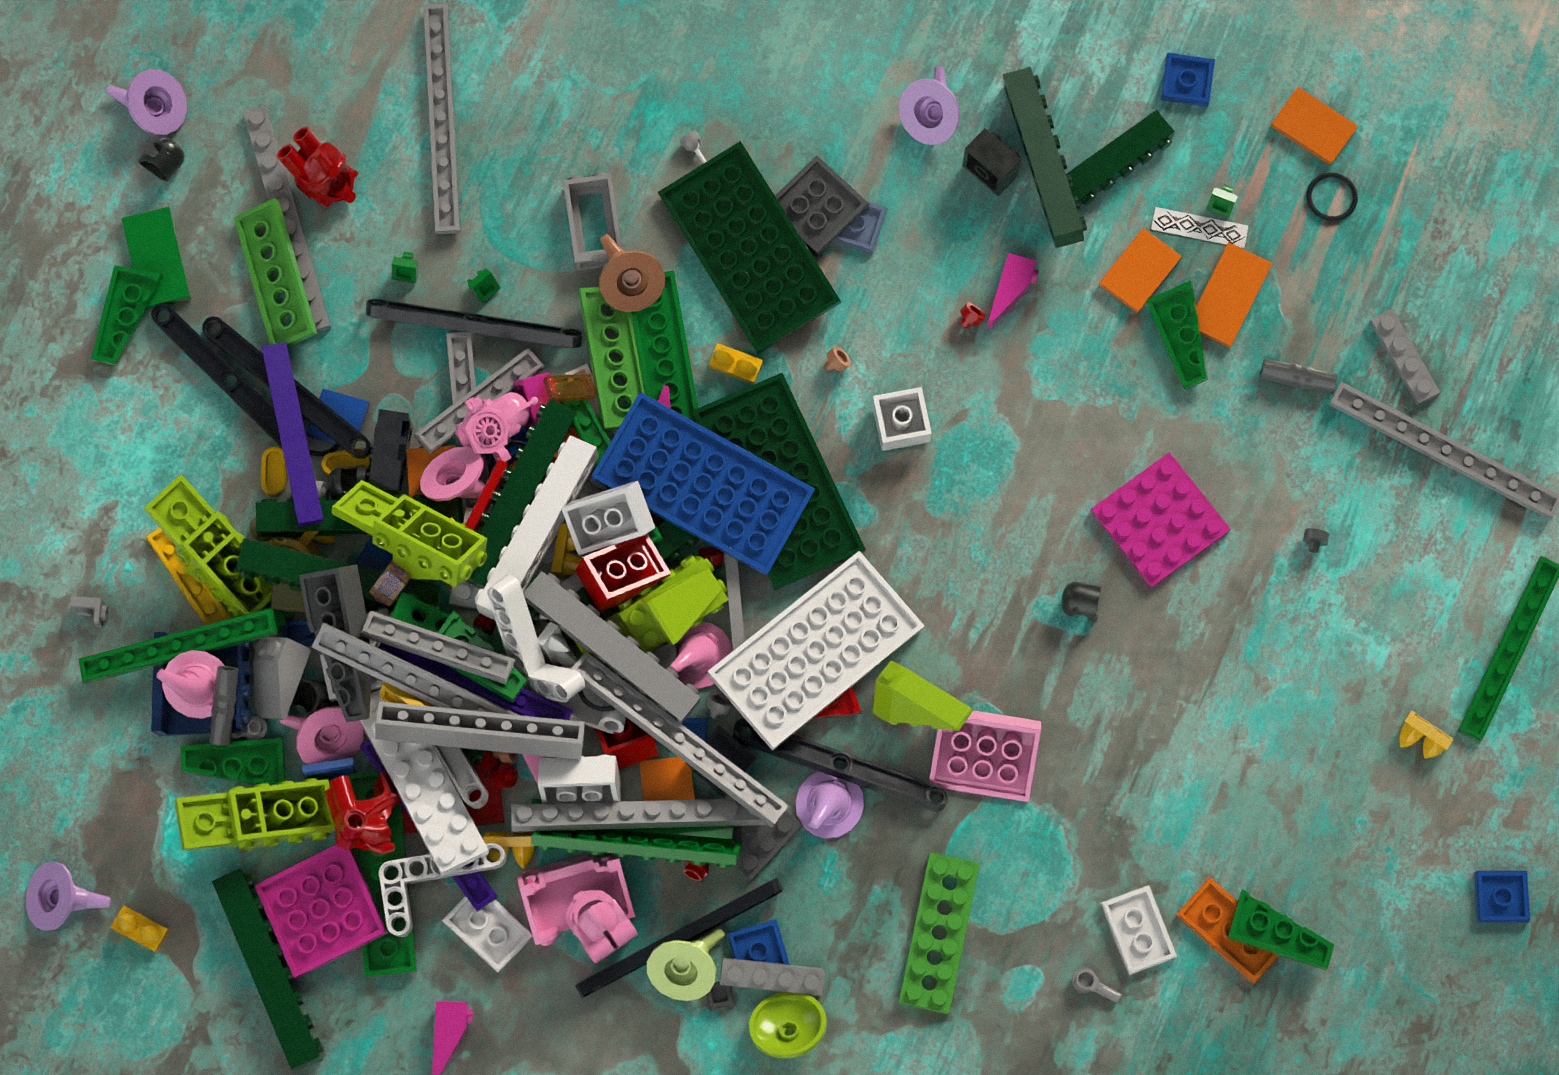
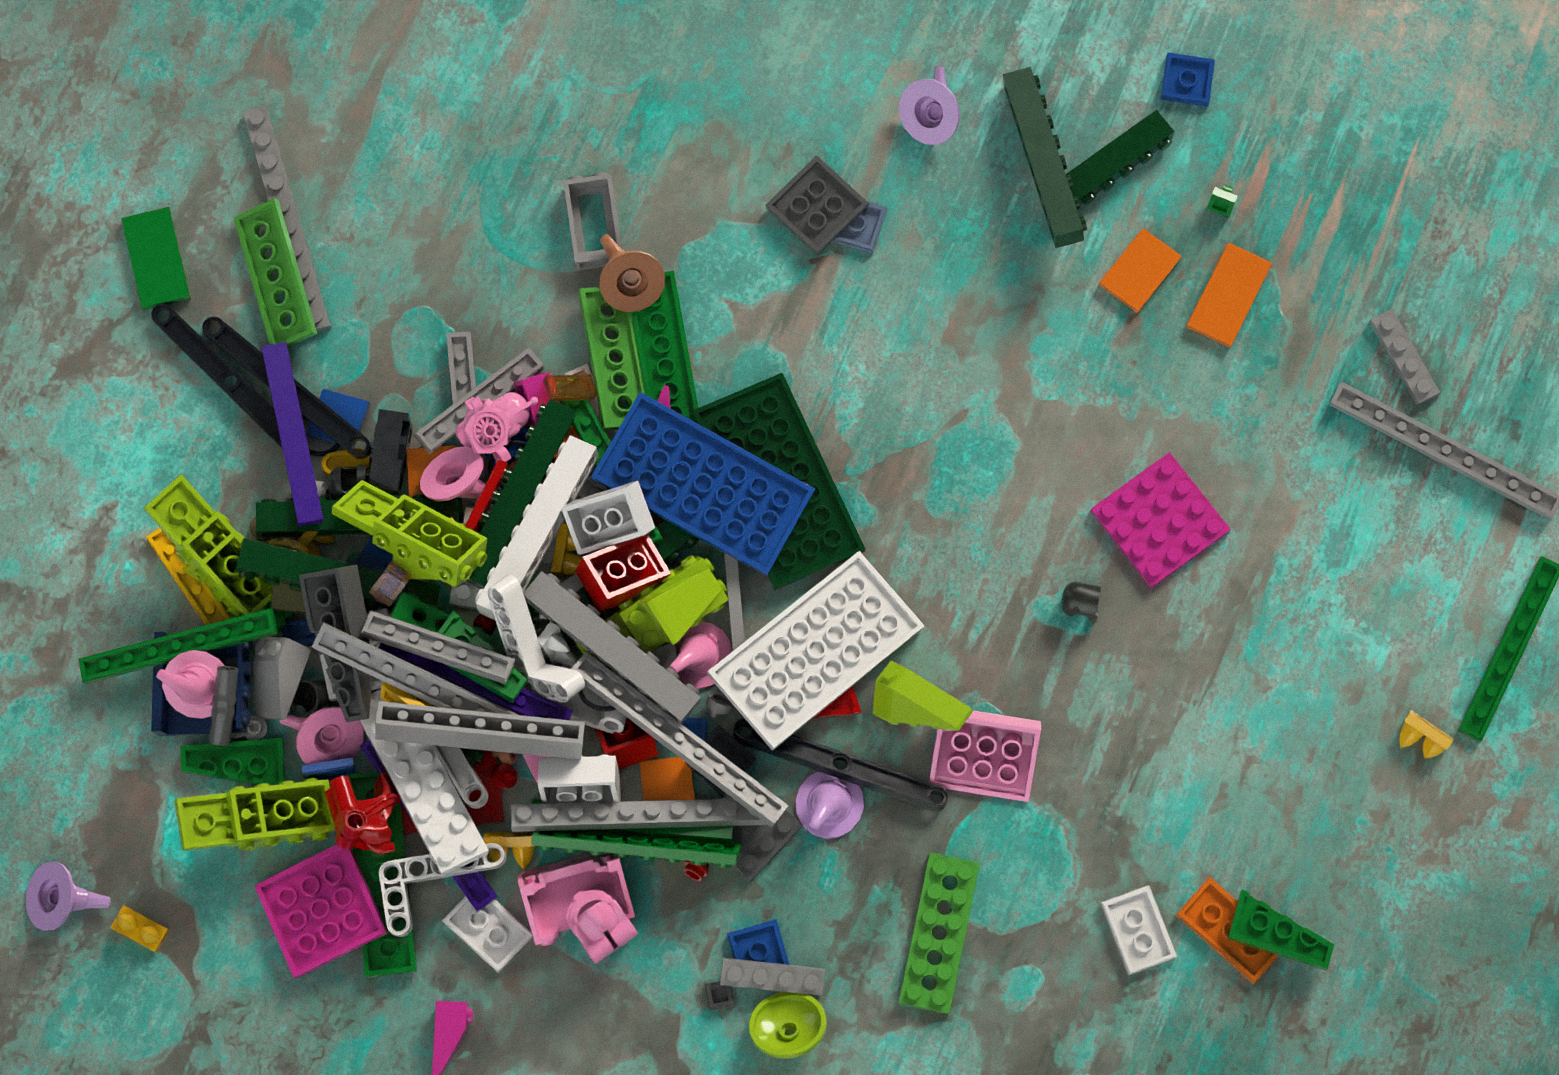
light grey bracket [70,596,109,627] -> none
green wing [91,265,164,366] -> none
lavender piece [106,69,187,135] -> none
pearl dark grey helmet [138,137,184,182] -> none
dark green brick [212,869,324,1072] -> none
yellow tile [261,447,287,497] -> none
red helmet [277,127,358,207] -> none
black beam [366,299,583,348] -> none
green tile [392,252,418,284] -> none
light grey plate [423,3,460,235] -> none
green tile [467,268,501,304] -> none
black beam [575,878,784,998] -> none
yellowish green piece [647,928,725,1001] -> none
dark green plate [658,141,842,354] -> none
light grey hinge [680,131,707,164] -> none
red tile [698,547,723,572] -> none
yellow tile [708,343,763,385] -> none
nougat tile [825,346,851,372] -> none
white brick [872,387,932,451] -> none
red tile [960,302,986,328] -> none
pearl dark grey brick [962,128,1021,196] -> none
dark pink slope [987,253,1039,329] -> none
light grey plate [1072,968,1121,1003] -> none
green wing [1146,280,1208,390] -> none
white sticker [1151,207,1248,248] -> none
dark grey axle [1260,358,1337,395] -> none
orange tile [1270,87,1358,166] -> none
dark grey tile [1303,528,1330,553] -> none
black tyre [1307,173,1358,221] -> none
blue tile [1474,871,1530,923] -> none

